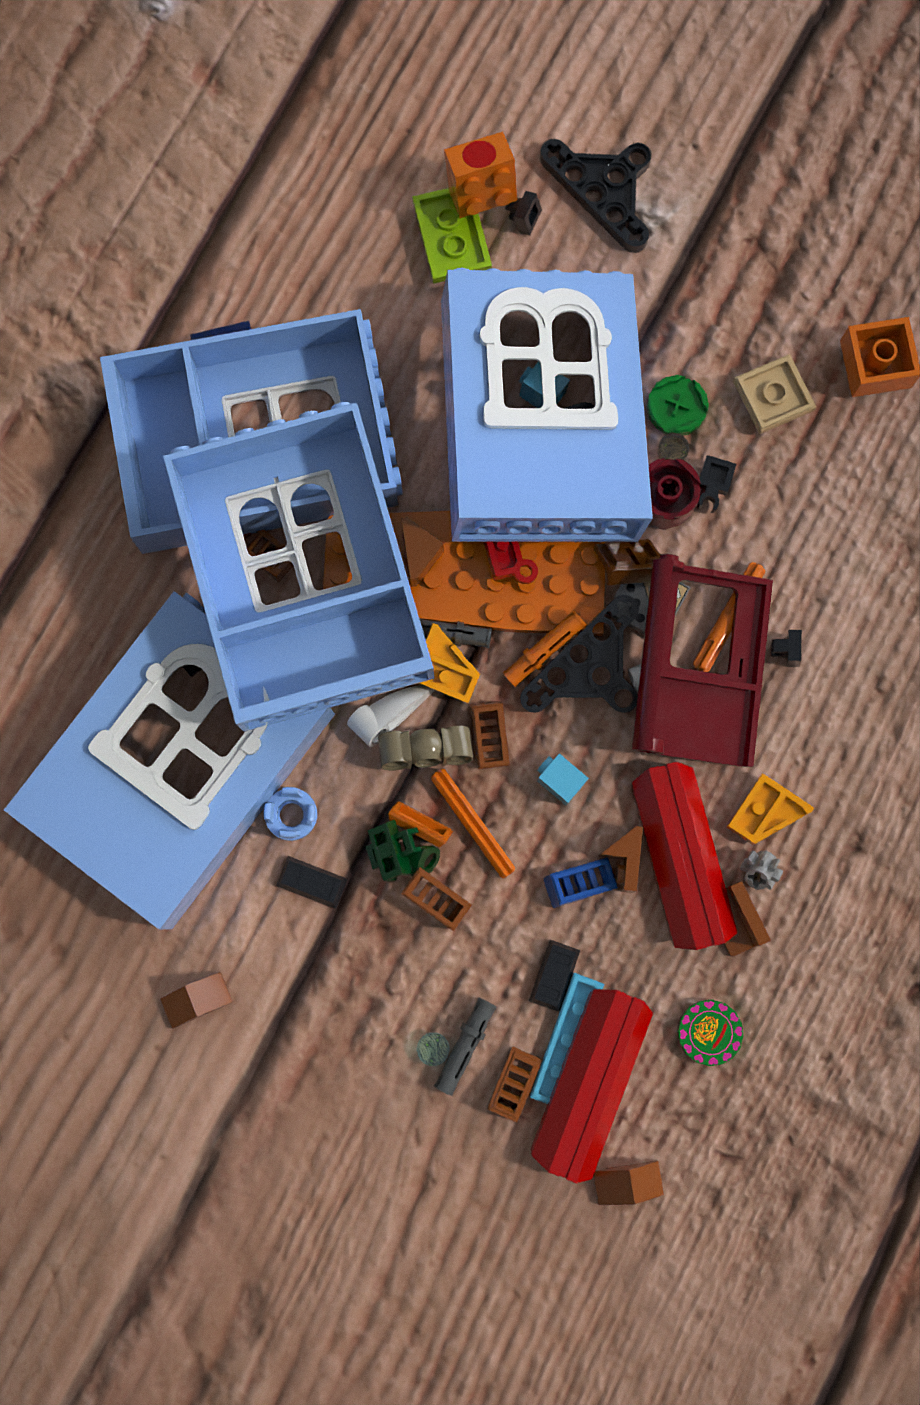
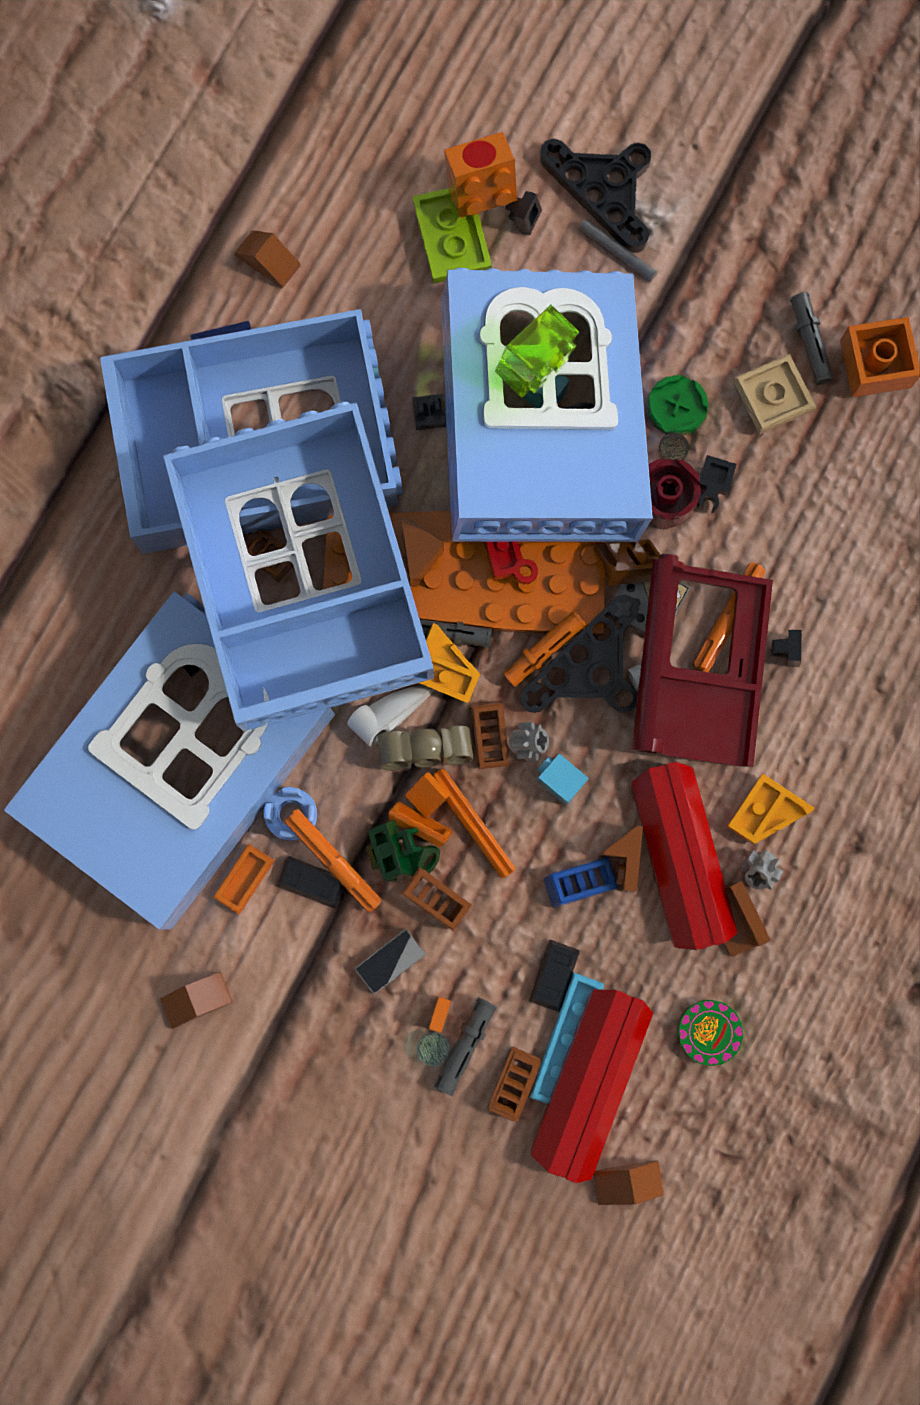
none -> orange tile [212,843,275,915]
none -> dark orange slope [234,230,301,288]
none -> orange axle [284,809,382,912]
none -> black tile [355,929,426,995]
none -> orange tile [405,772,450,819]
none -> black tile [412,394,446,431]
none -> orange tile [429,997,451,1033]
none -> clear neon green piece [495,304,579,398]
none -> light grey gear [509,722,549,762]
none -> flat silver bar [579,219,658,282]
none -> dark grey pin [790,292,835,385]

